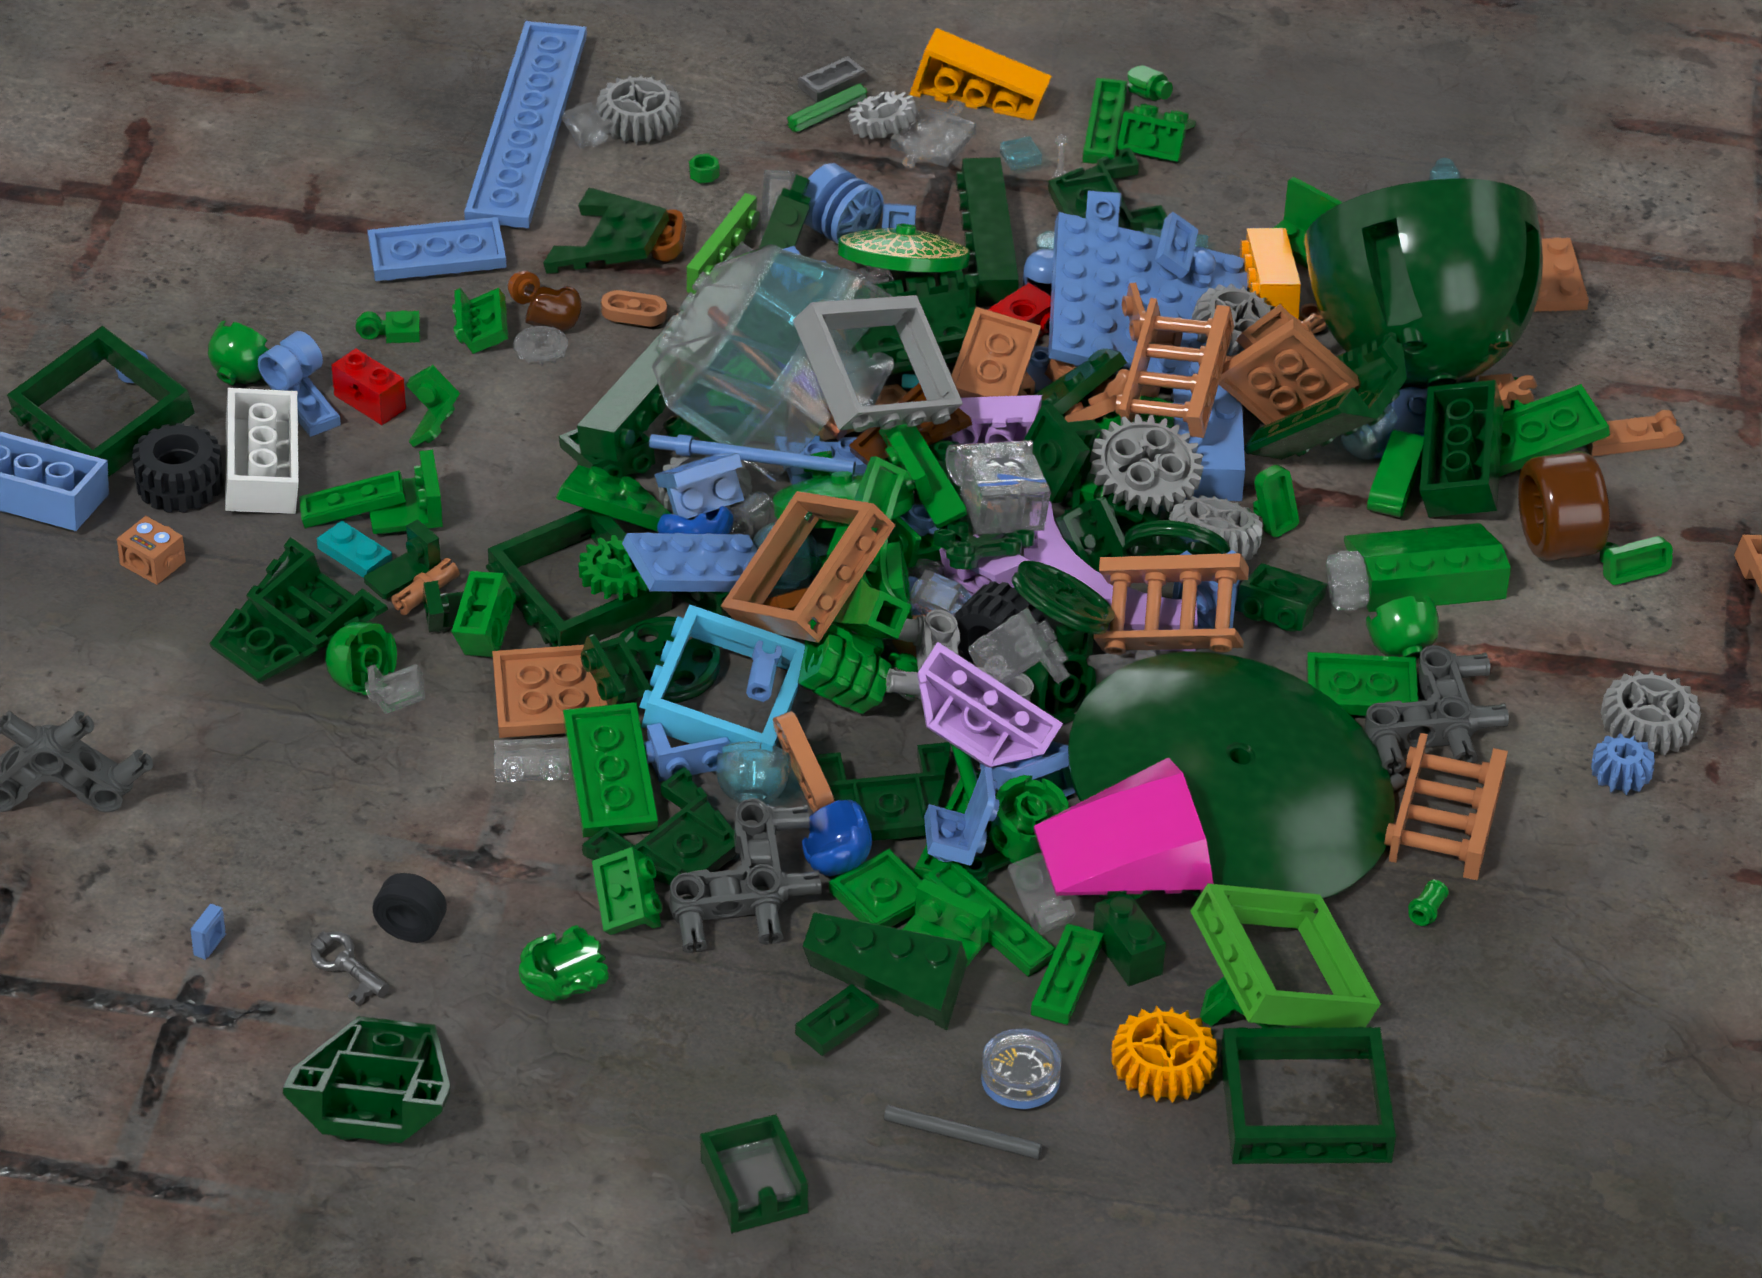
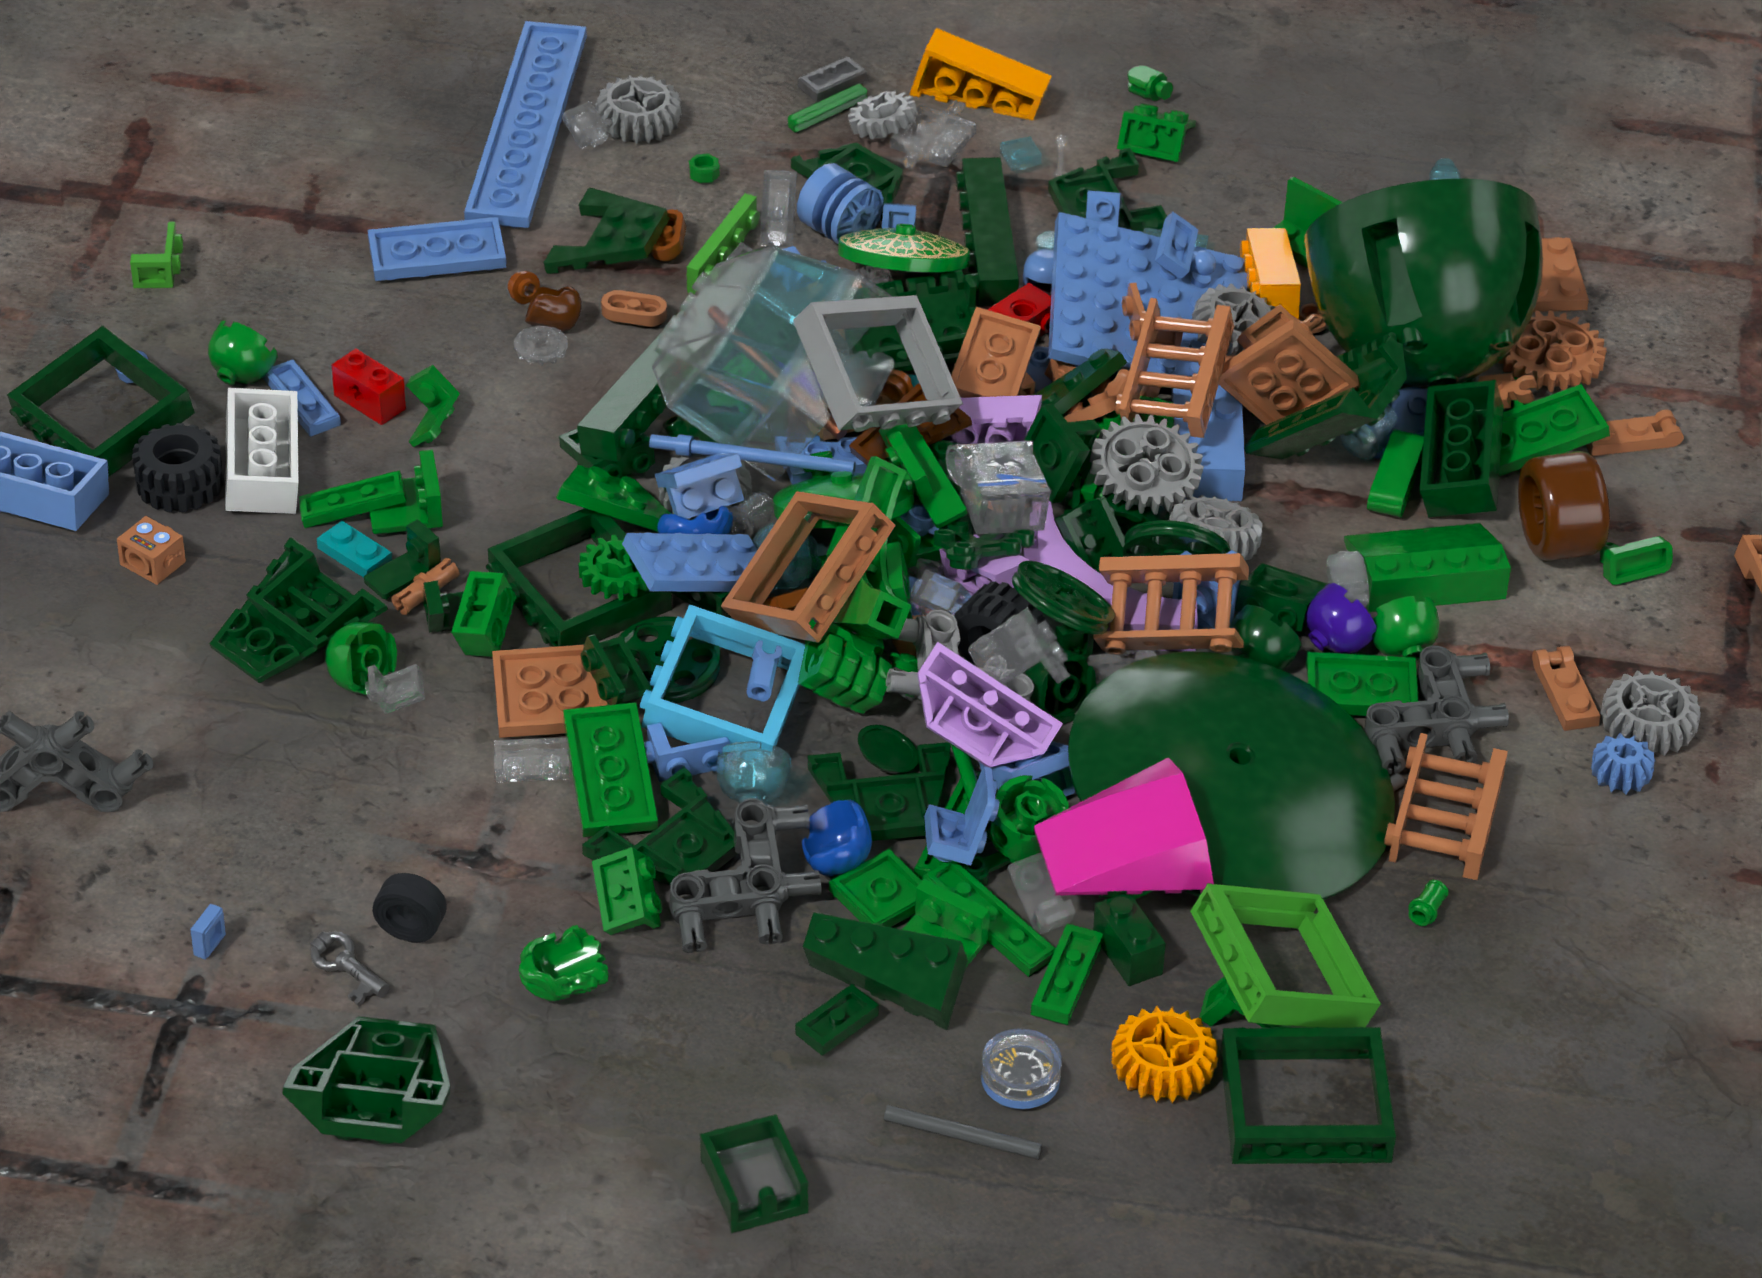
medium blue wheel [258,331,323,391] -> none
green plate [356,310,420,343] -> none
green bracket [452,287,508,354] -> none
dark green hinge [756,174,811,265] -> none
nougat beam [773,711,834,812] -> none
green tile [1082,78,1128,164] -> none
green piece [1253,465,1299,538] -> none
none -> bright green bracket [130,222,183,288]
none -> dark green wing [791,142,904,221]
none -> dark green piece [858,725,918,774]
none -> dark orange plate [880,370,913,402]
none -> dark green cylinder [1230,605,1302,670]
none -> dark purple cylinder [1306,583,1377,654]
none -> nougat gear [1498,310,1606,392]
none -> nougat plate [1532,645,1601,731]

